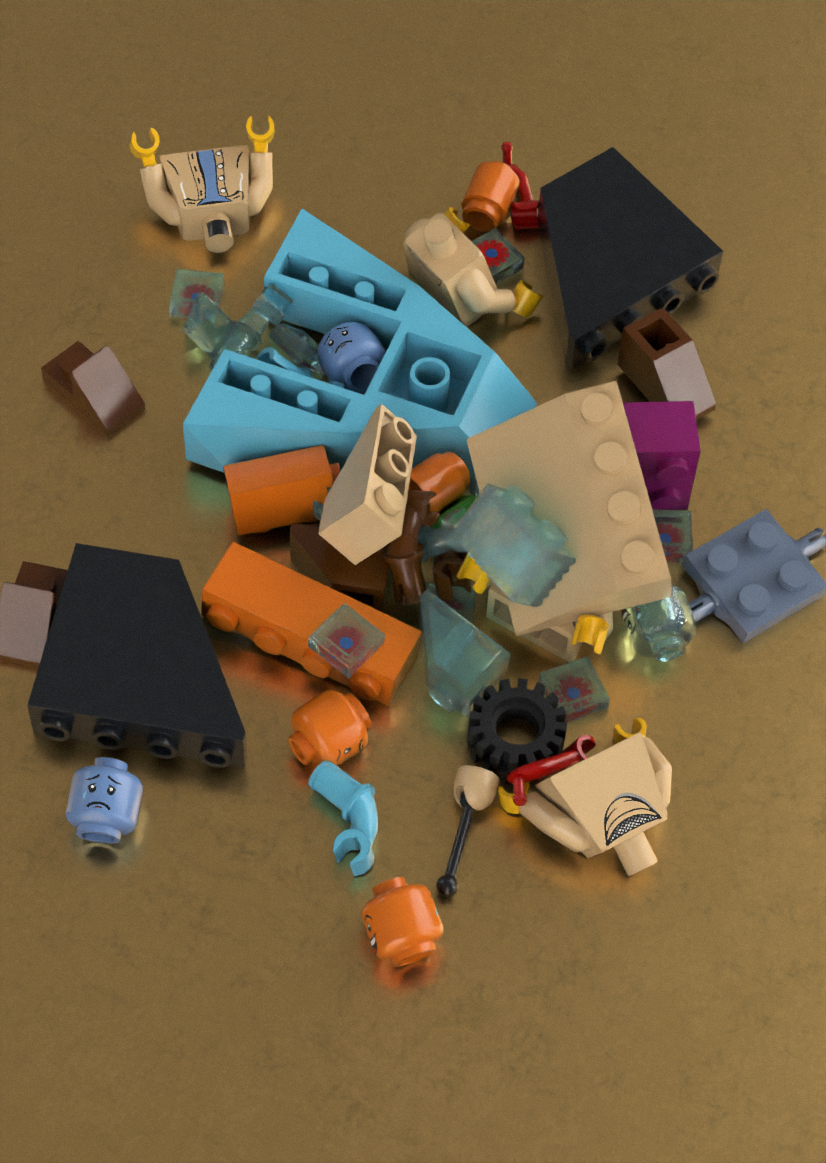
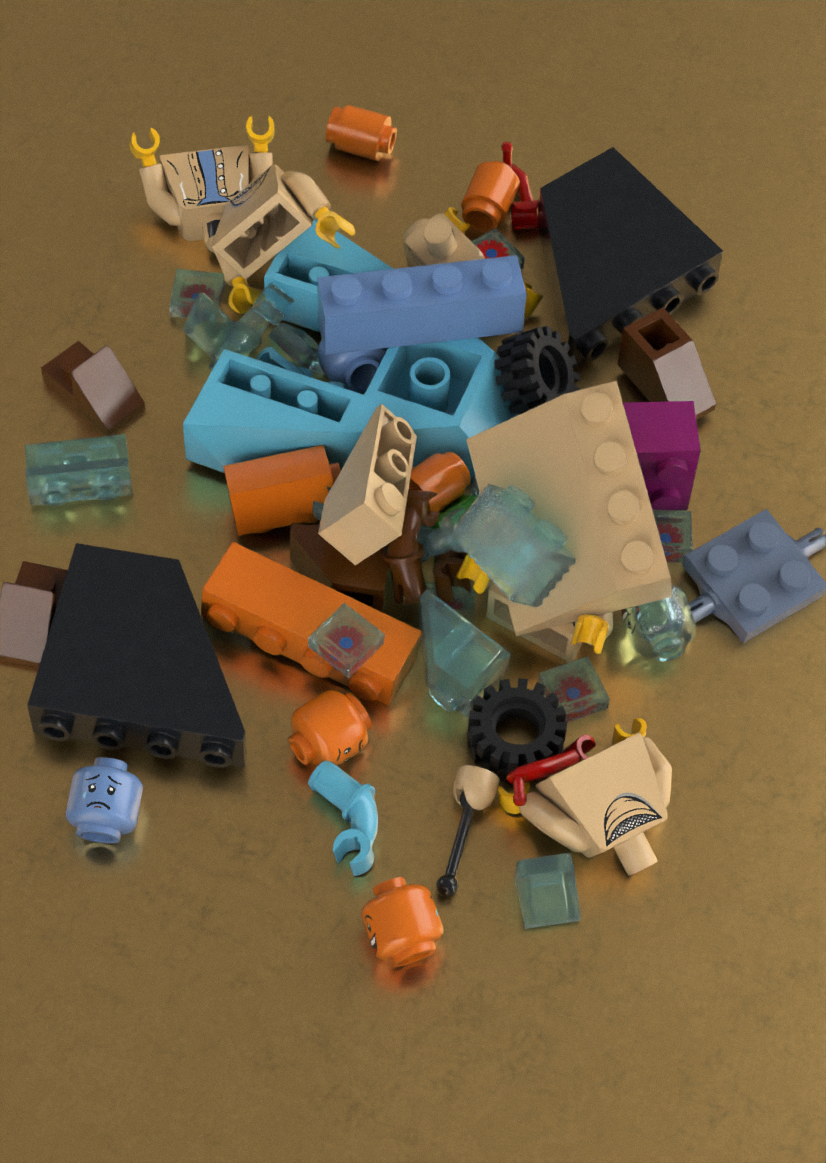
none -> clear light blue bracket [25,434,133,506]
none -> tan torso [211,164,355,317]
none -> medium blue brick [317,255,527,355]
none -> orange brick [325,105,397,161]
none -> black tyre [495,326,580,415]
none -> clear light blue slope [514,853,581,929]

